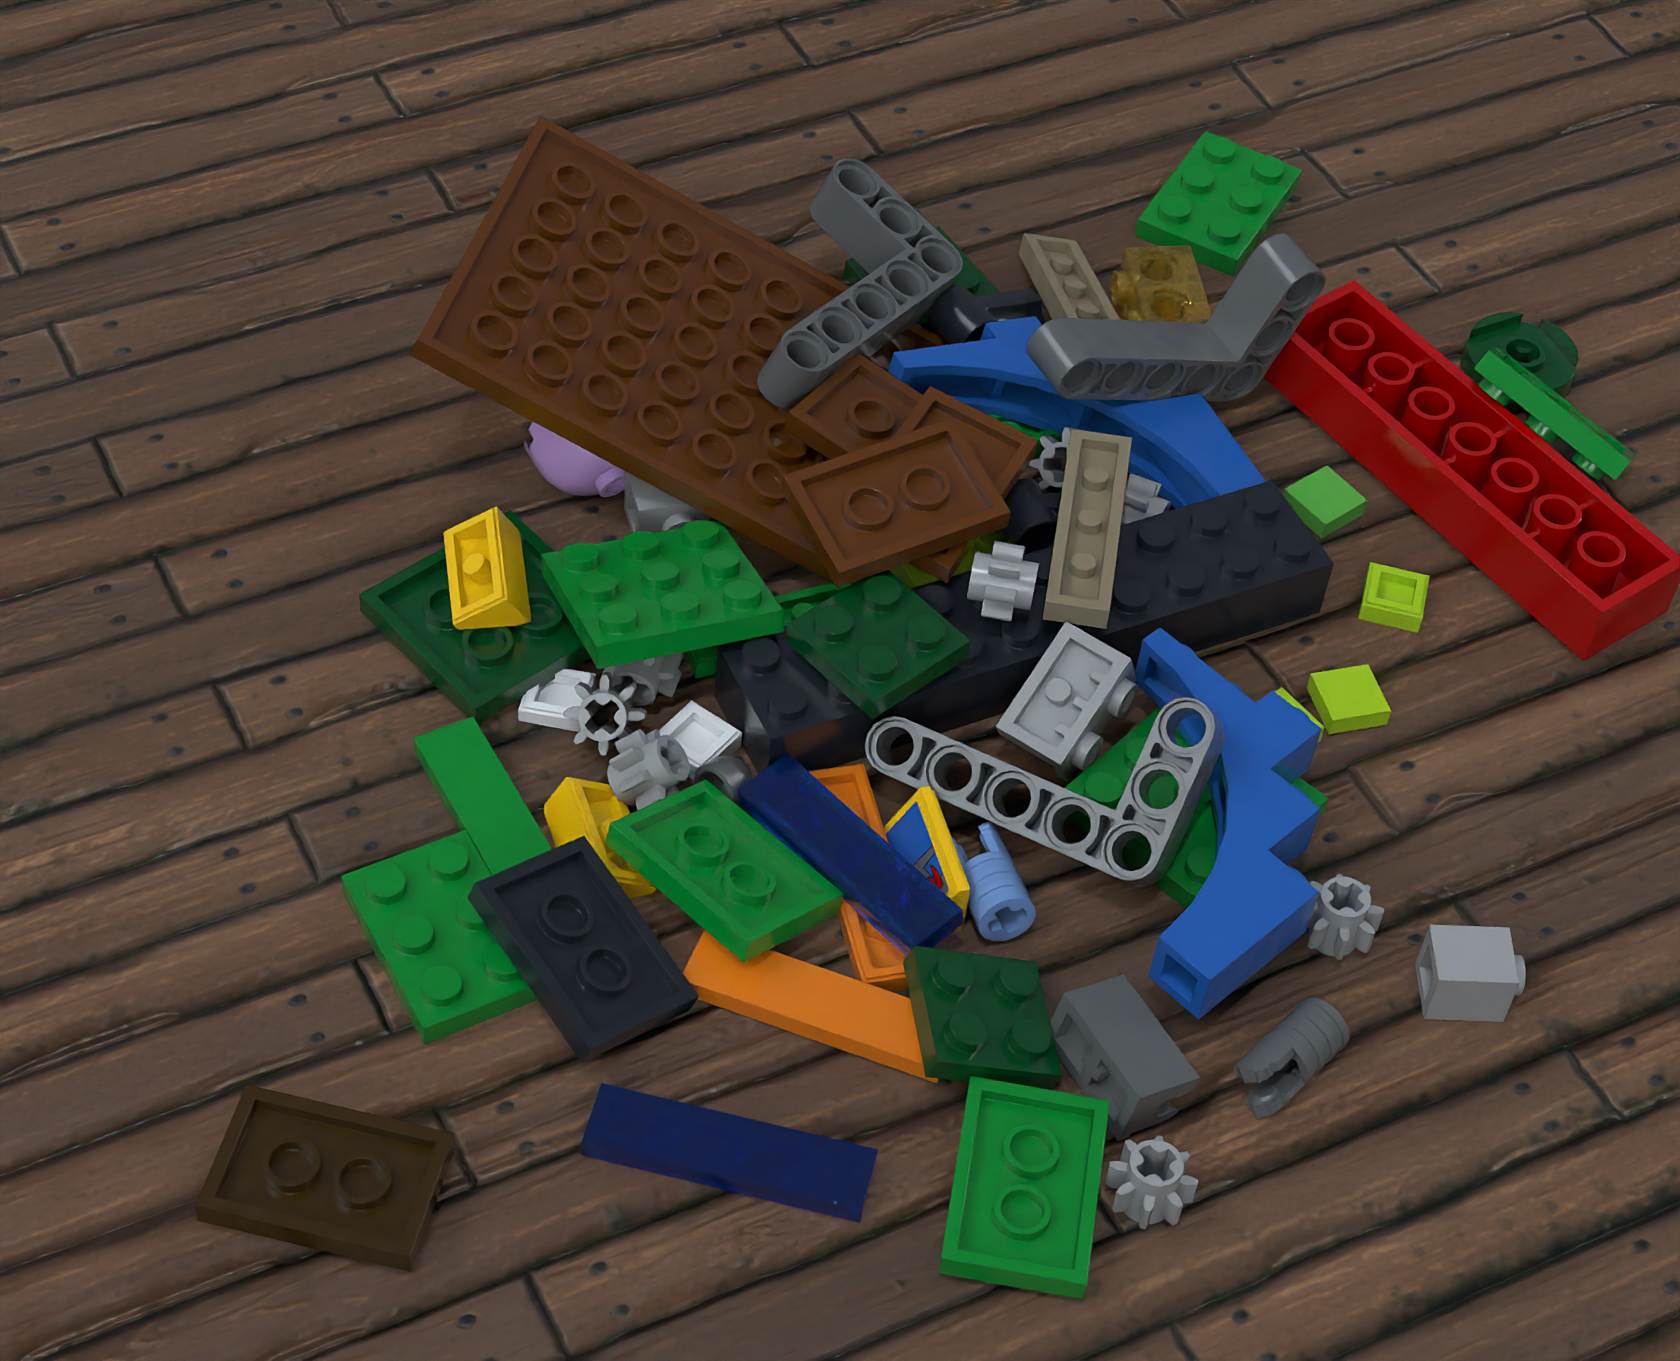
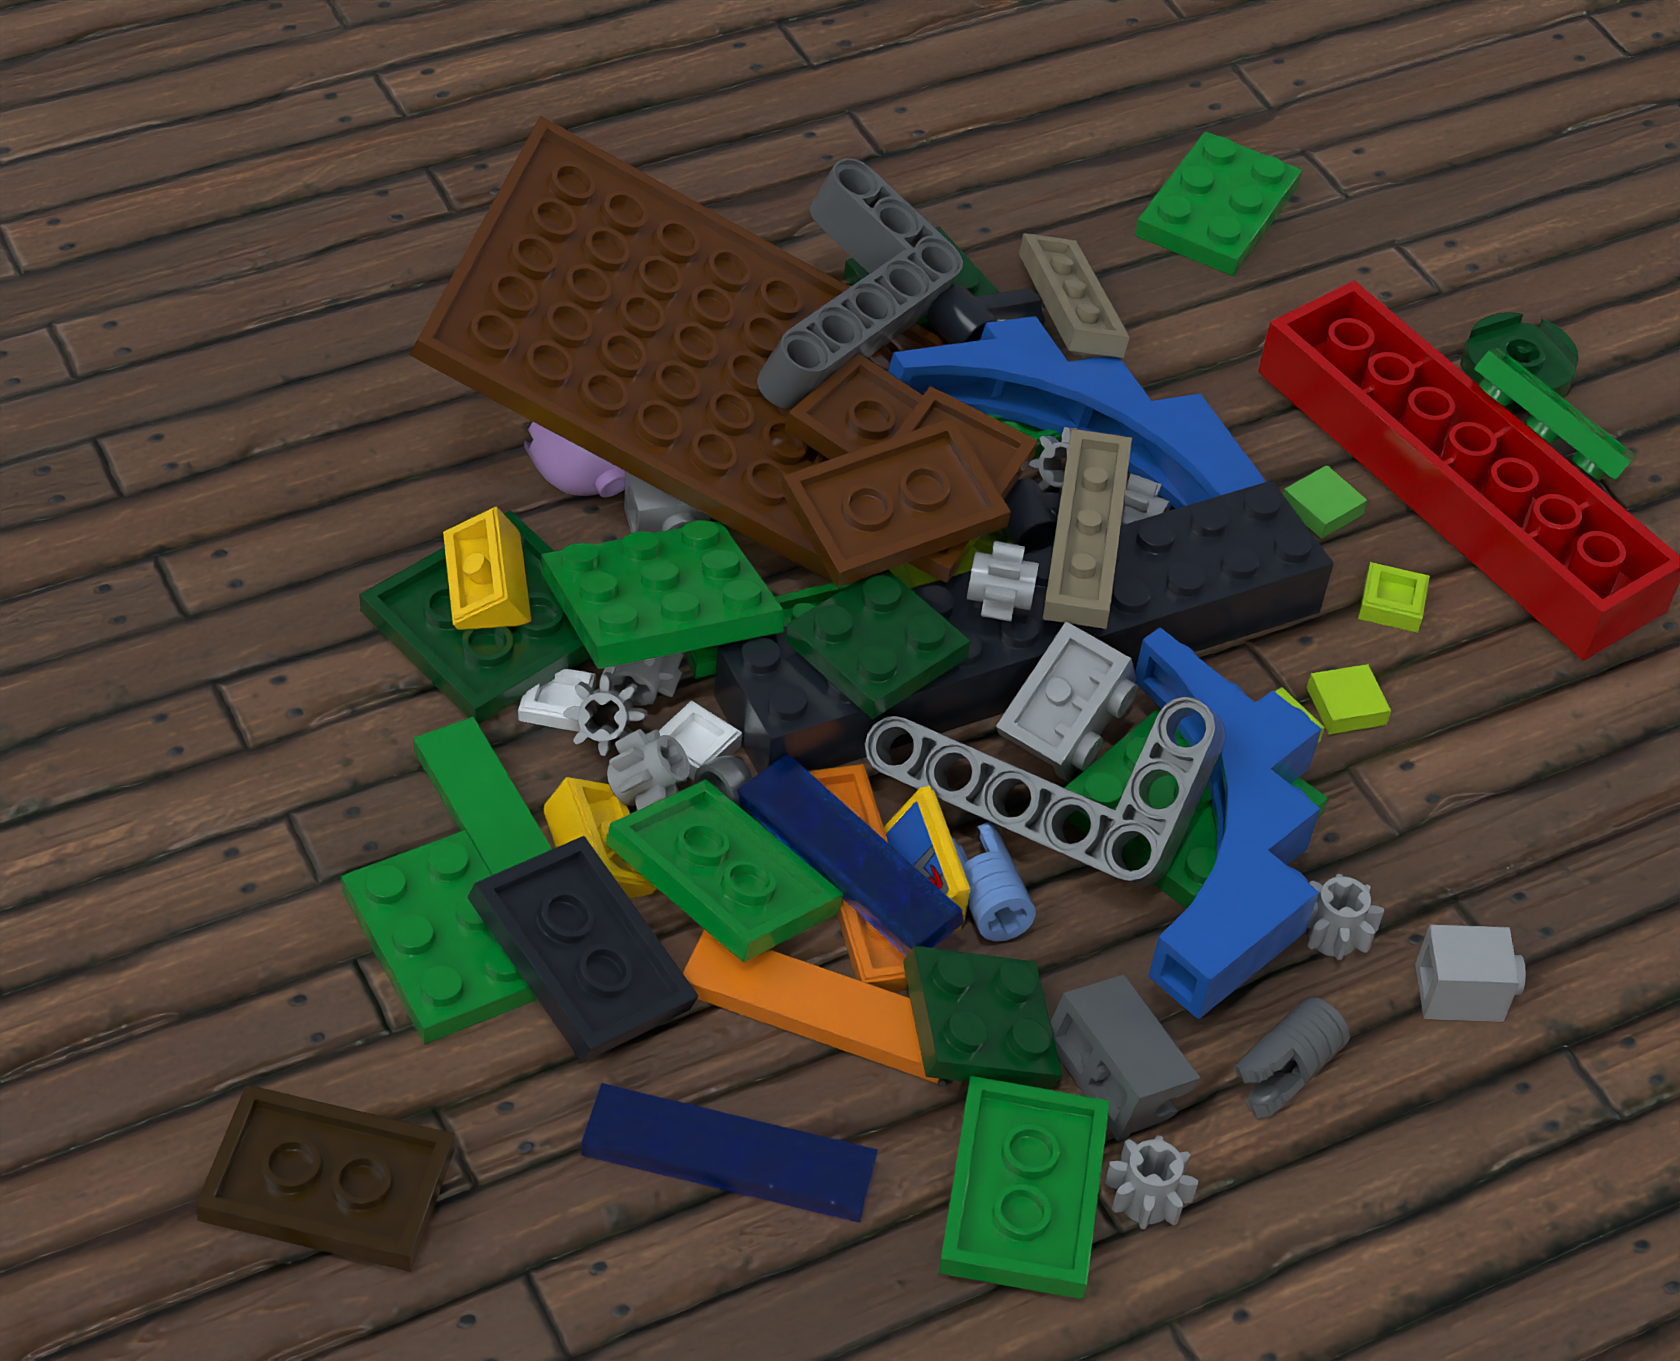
dark grey beam [1026,233,1326,402] -> none
clear yellow brick [1111,245,1212,323] -> none

